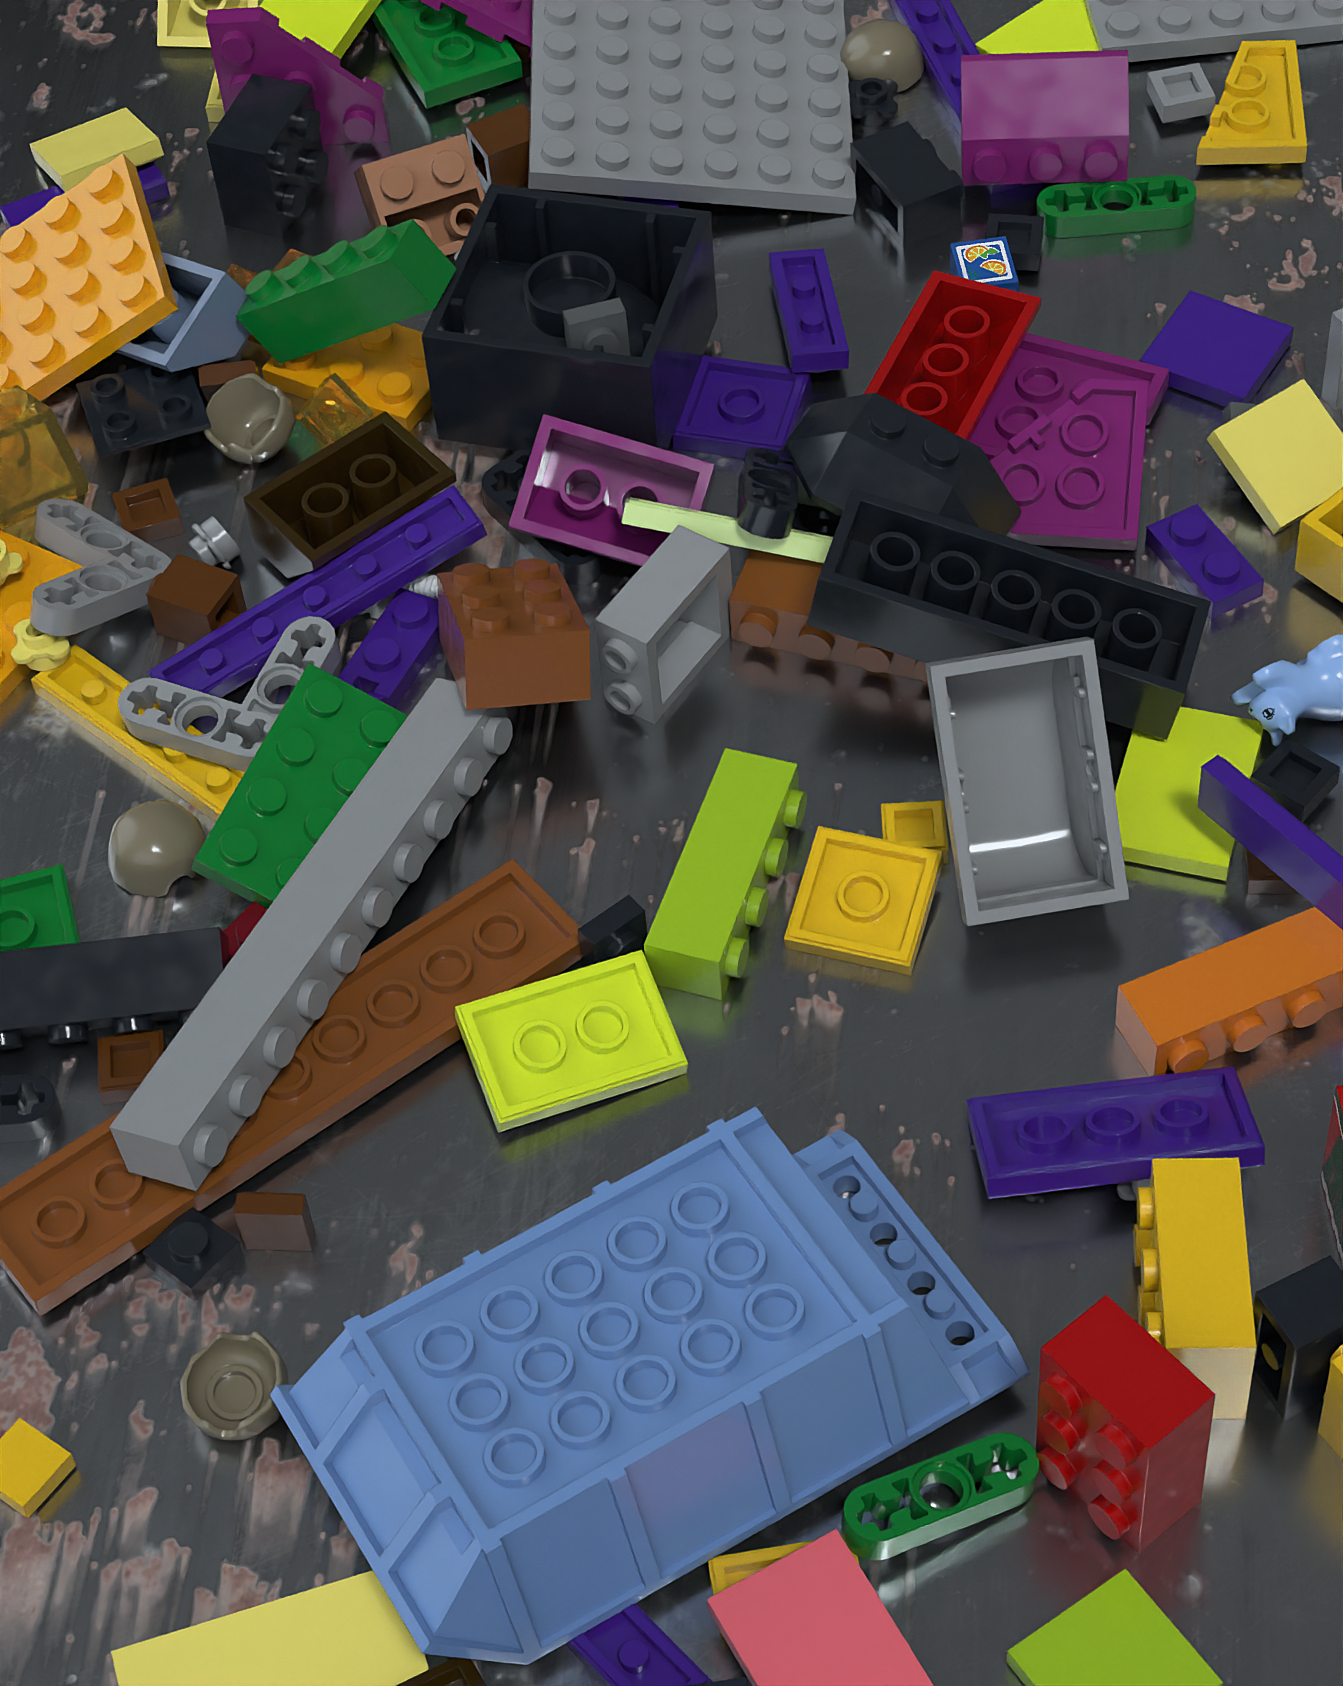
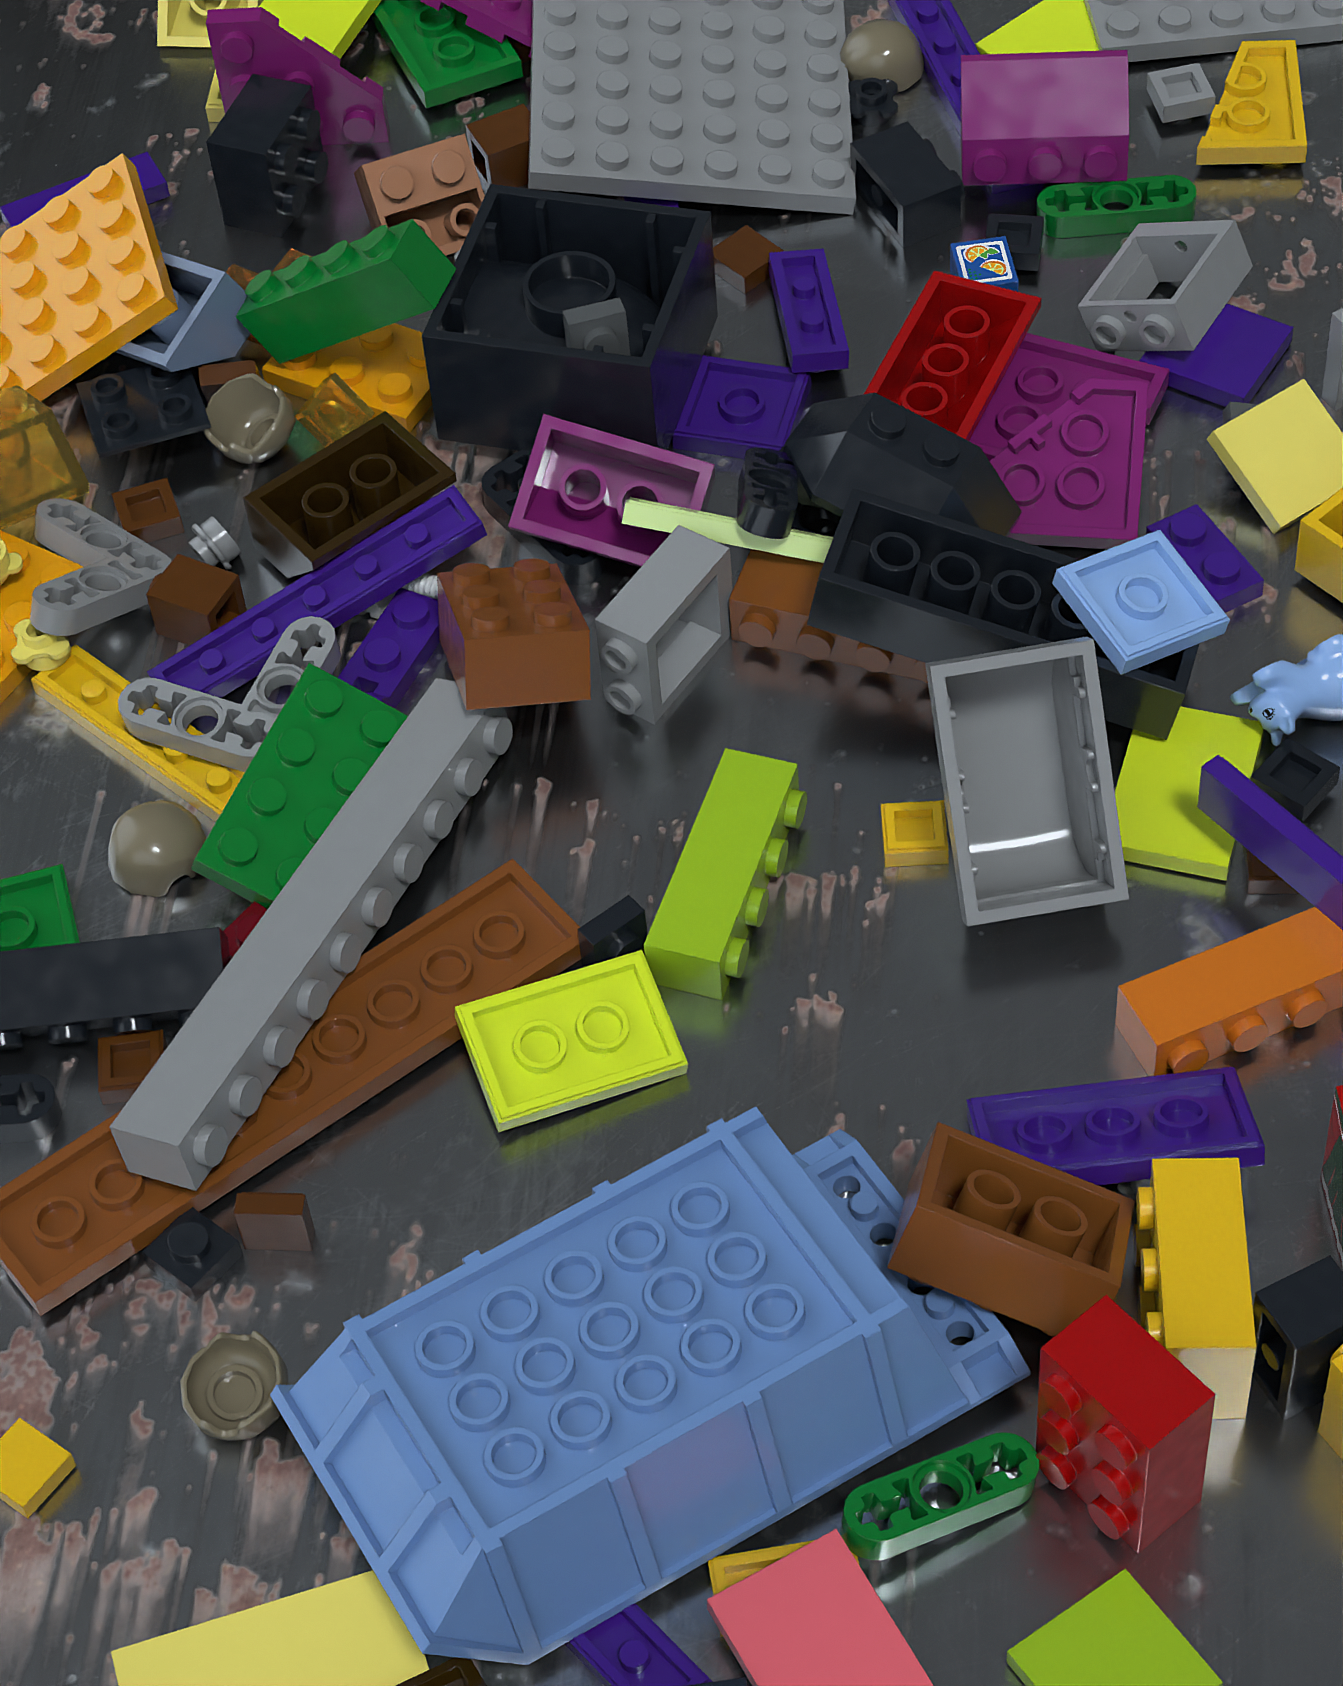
light yellow tile [29,107,164,192] -> none
yellow tile [784,826,944,976] -> none
none -> reddish brown tile [713,225,784,294]
none -> dark orange brick [887,1122,1135,1337]
none -> light blue tile [1052,530,1230,675]
none -> light grey window [1078,220,1253,352]

